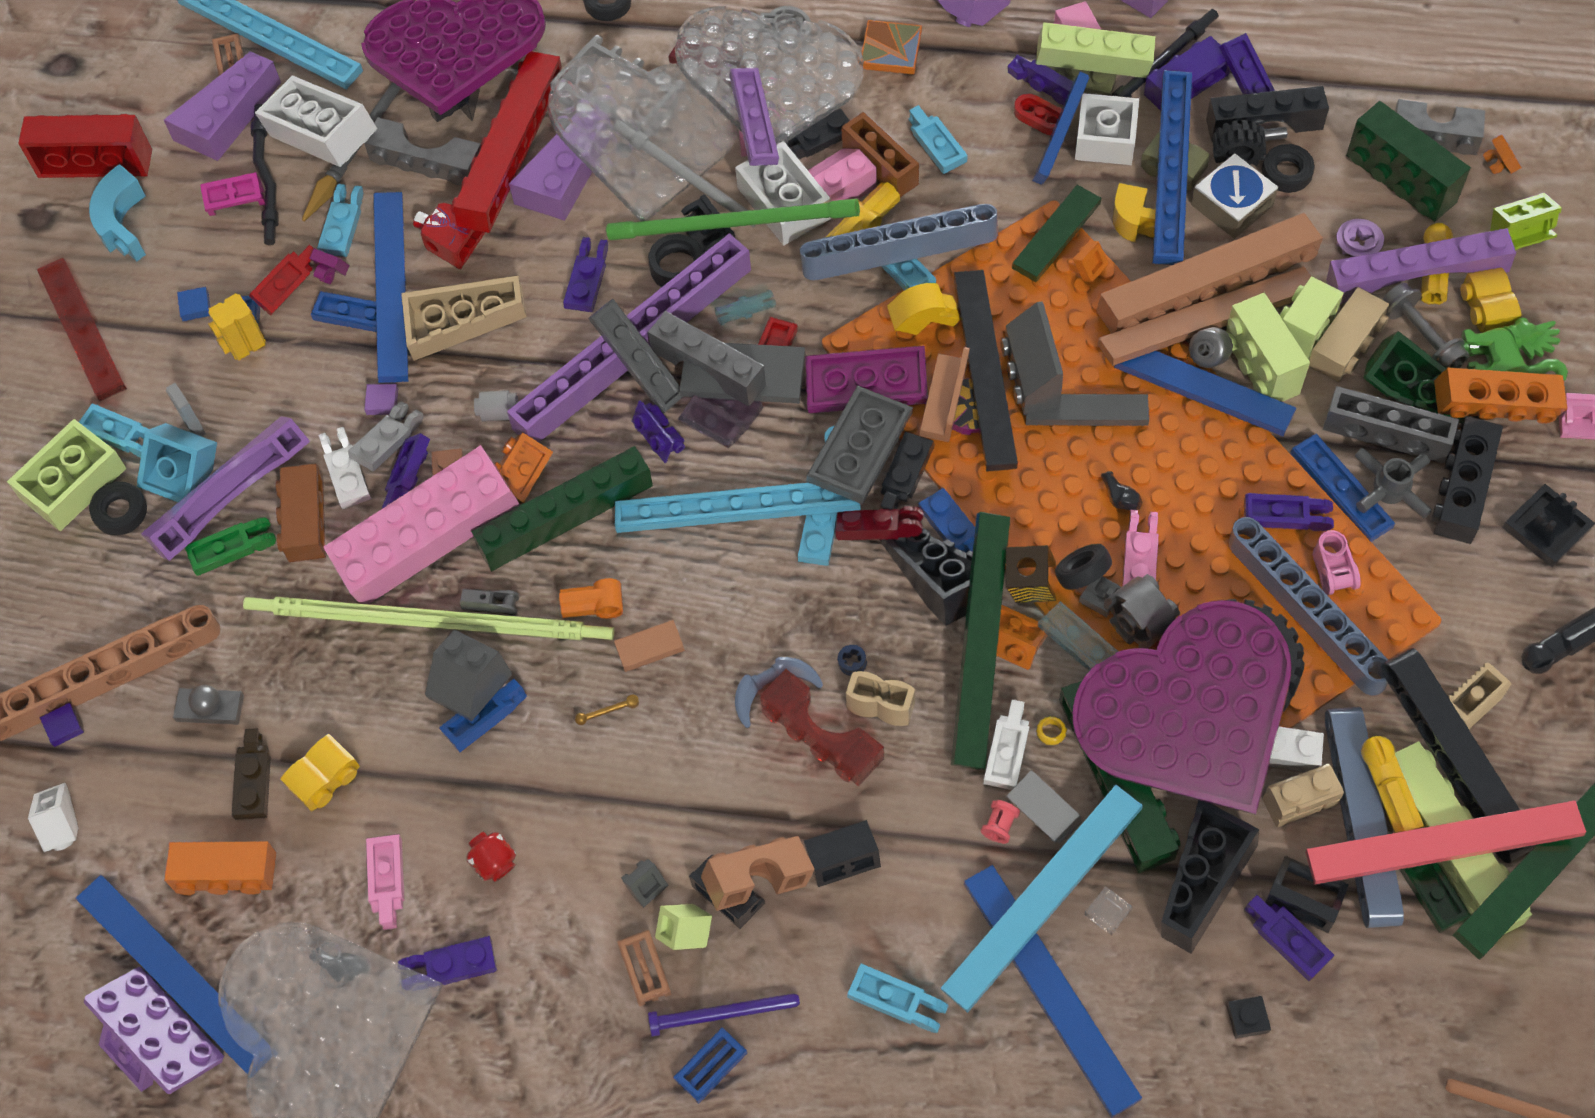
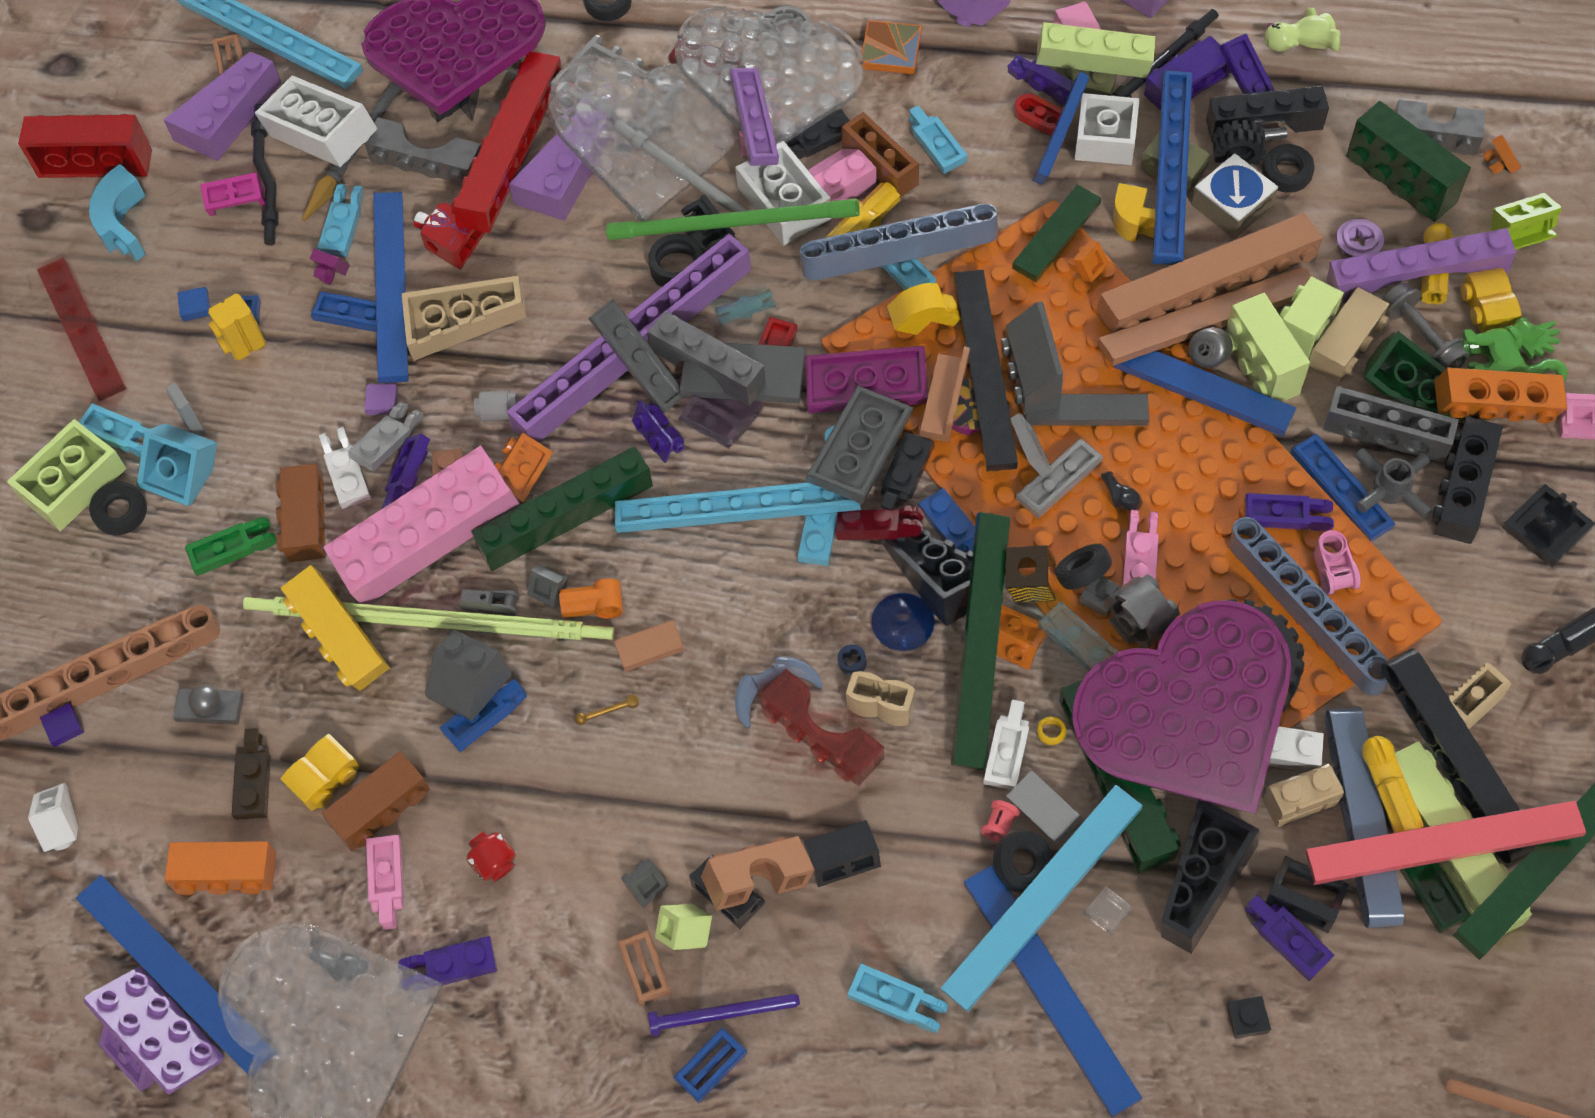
medium lavender arch [141,416,310,561] -> none
red hinge [249,244,314,316] -> none
dark purple hinge [563,237,608,313] -> none
none -> yellow brick [280,565,390,691]
none -> dark orange brick [321,751,430,852]
none -> dark grey tile [527,565,568,608]
none -> clear blue dish [872,593,935,651]
none -> black tyre [993,830,1053,892]
none -> light grey tile [1010,413,1051,477]
none -> light grey tile [1016,438,1103,519]
none -> yellowish green animal [1264,7,1340,52]

